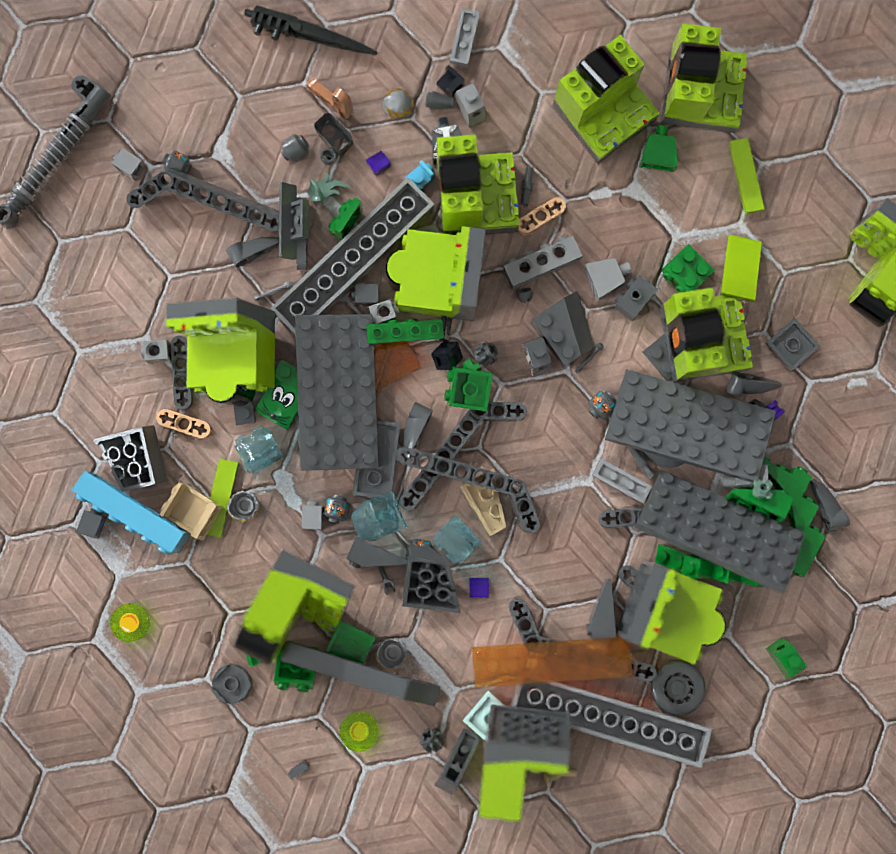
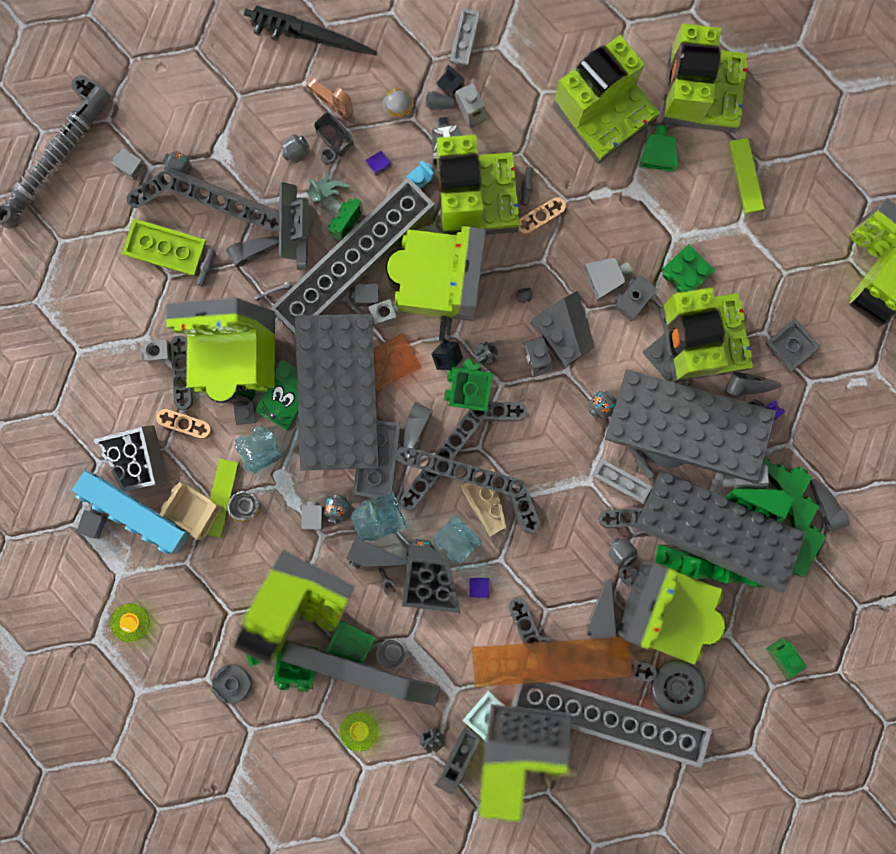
dark grey tile [288,760,310,779] -> none
green bracket [366,319,444,344] -> none
light grey brick [503,236,582,290] -> none
dark grey hinge [575,343,604,373] -> none
lime piece [720,234,762,302] -> none
sand green plate [753,479,773,499] -> none
none -> lime plate [122,218,207,277]
none -> dark grey bar [196,248,215,287]
none -> dark grey head [608,538,637,567]

